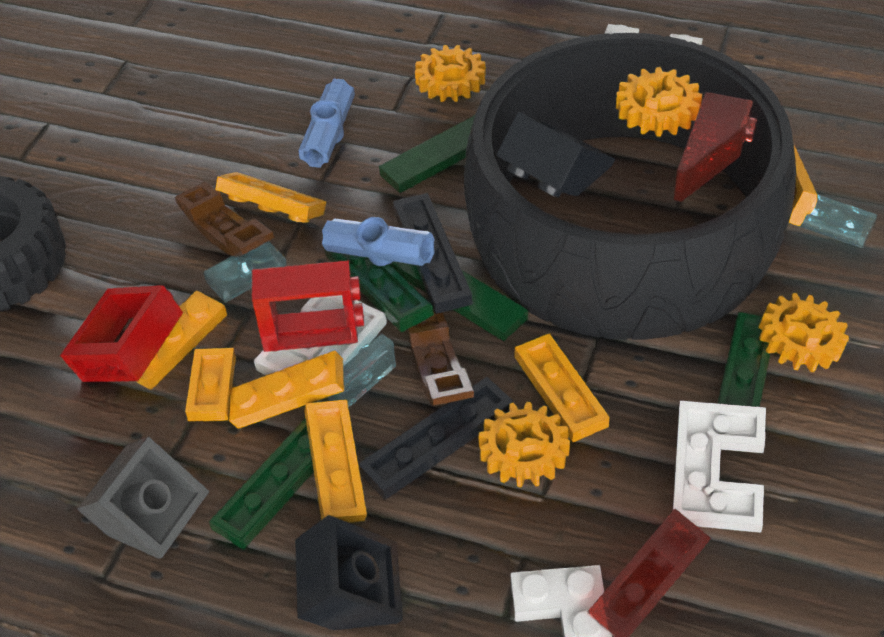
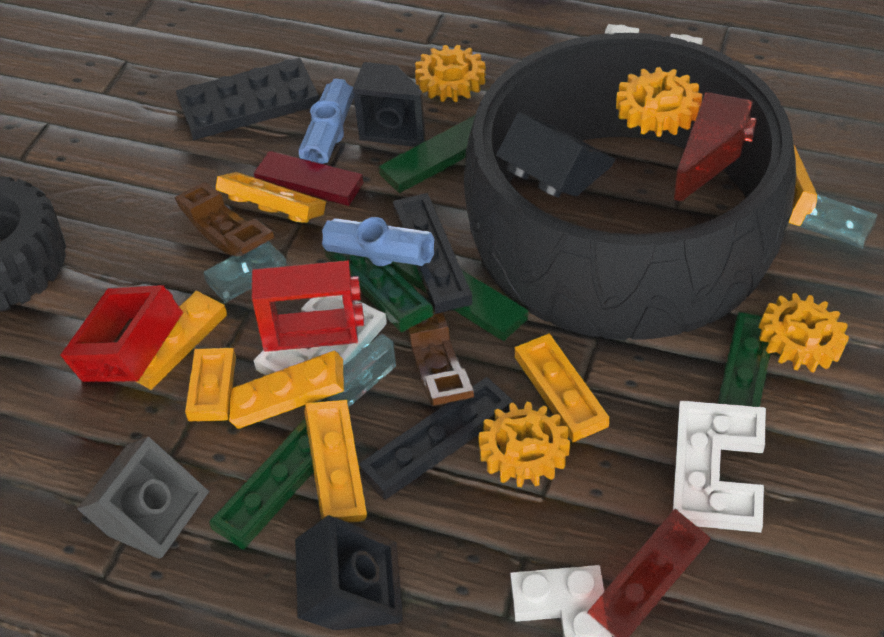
none -> black plate [176,57,320,140]
none -> dark red tile [254,151,363,206]
none -> black slope [353,62,426,147]

